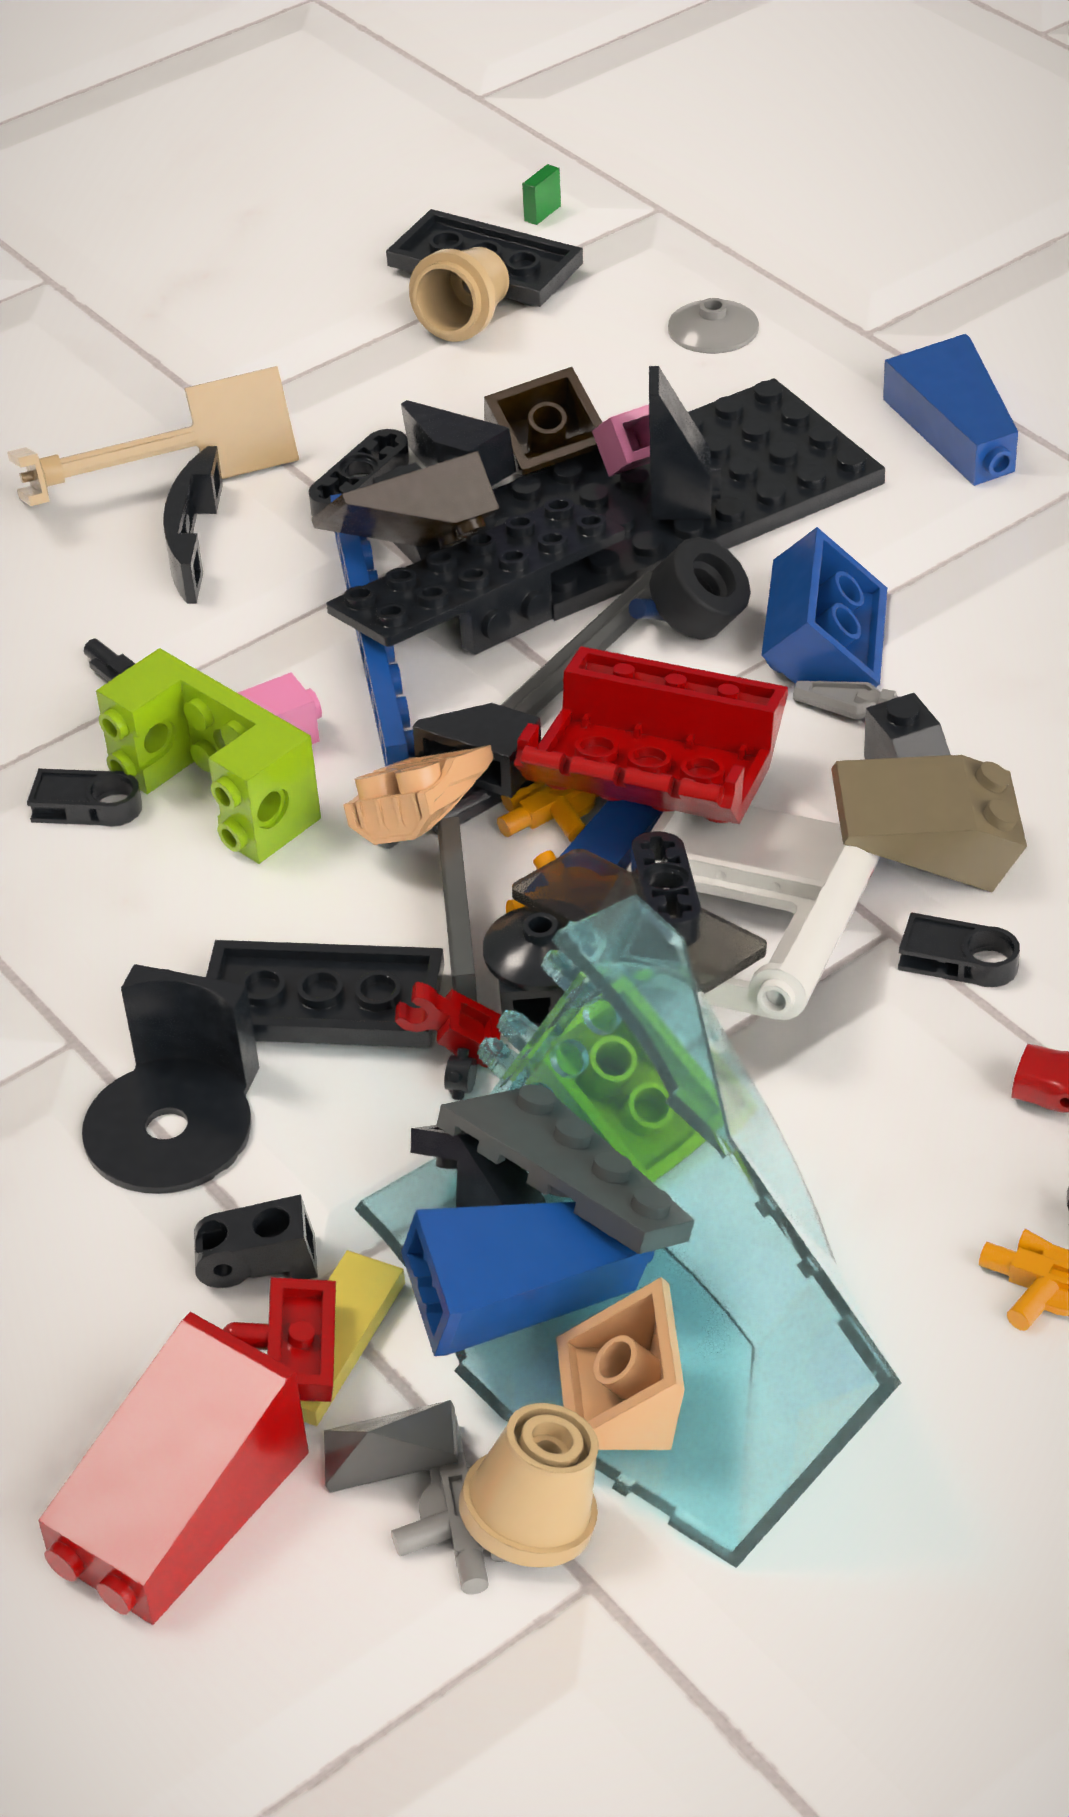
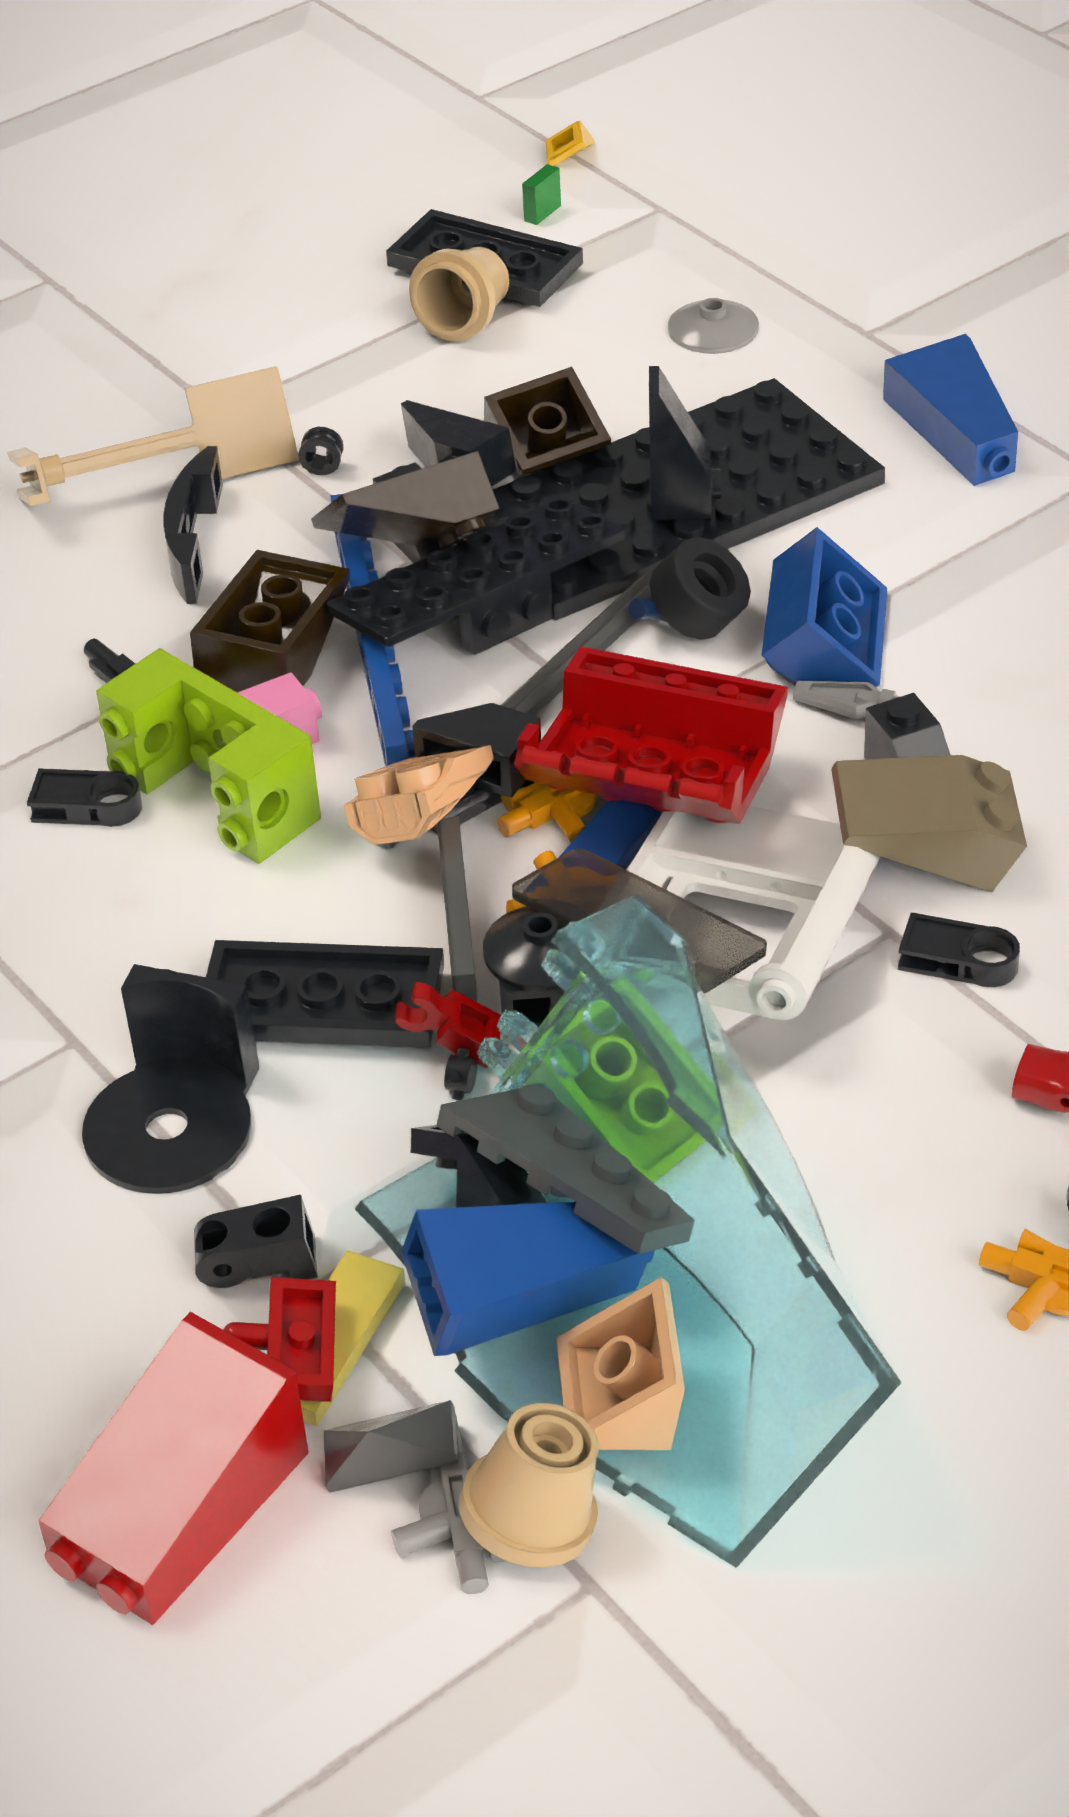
black beam [309,429,410,517] -> none
bright pink brick [592,404,650,477] -> none
black beam [631,831,701,948] -> none
none -> dark brown slope [190,550,350,693]
none -> black bush [298,426,344,475]
none -> yellow slope [545,120,595,166]

